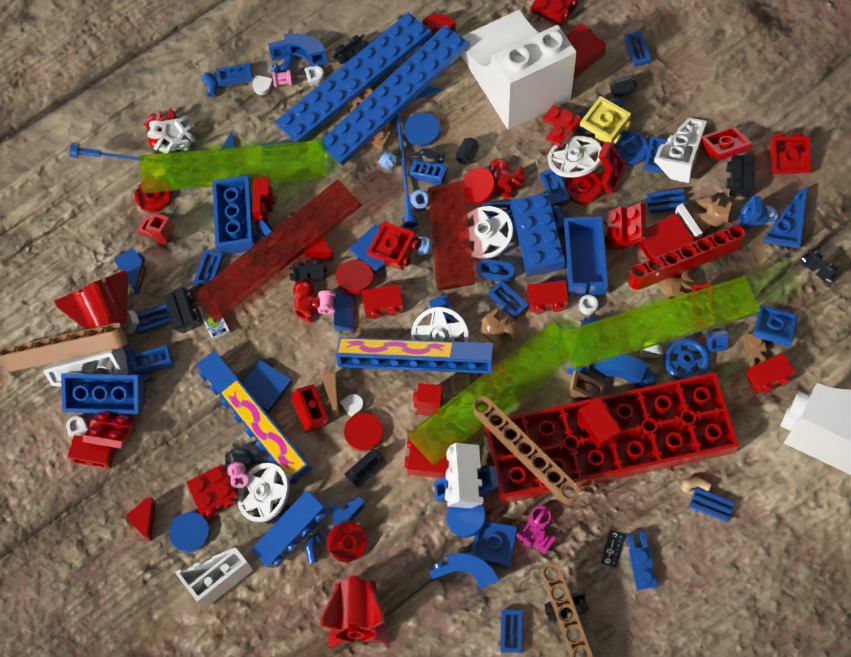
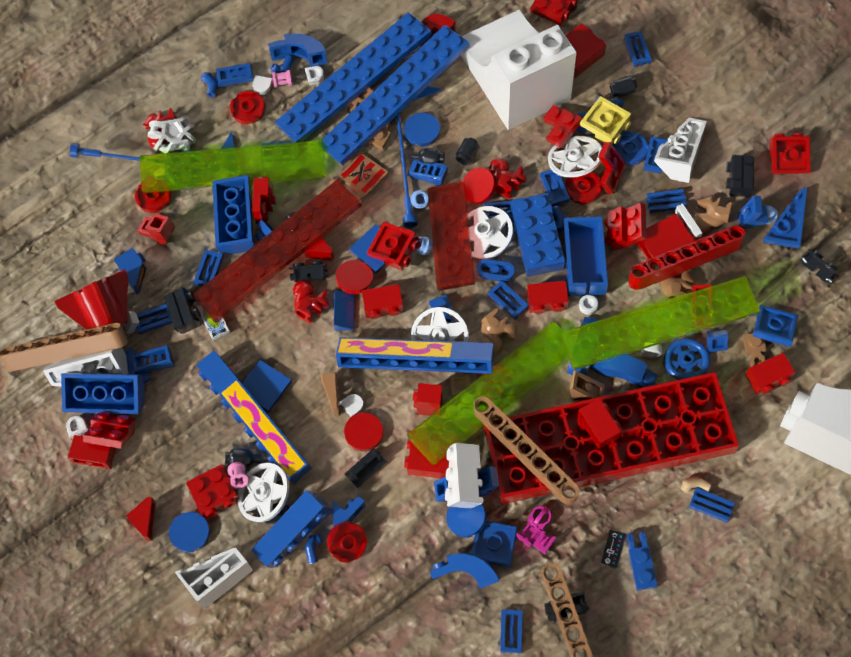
red brick [291,384,328,433] -> none
bright pink bush [318,291,336,314] -> none
red brick [321,575,390,648] -> none
black hinge [333,34,369,65] -> none
light blue plate [378,151,396,169] -> none
red plate [701,126,752,161] -> none
none -> red tile [230,91,266,124]
none -> flag [330,153,389,207]

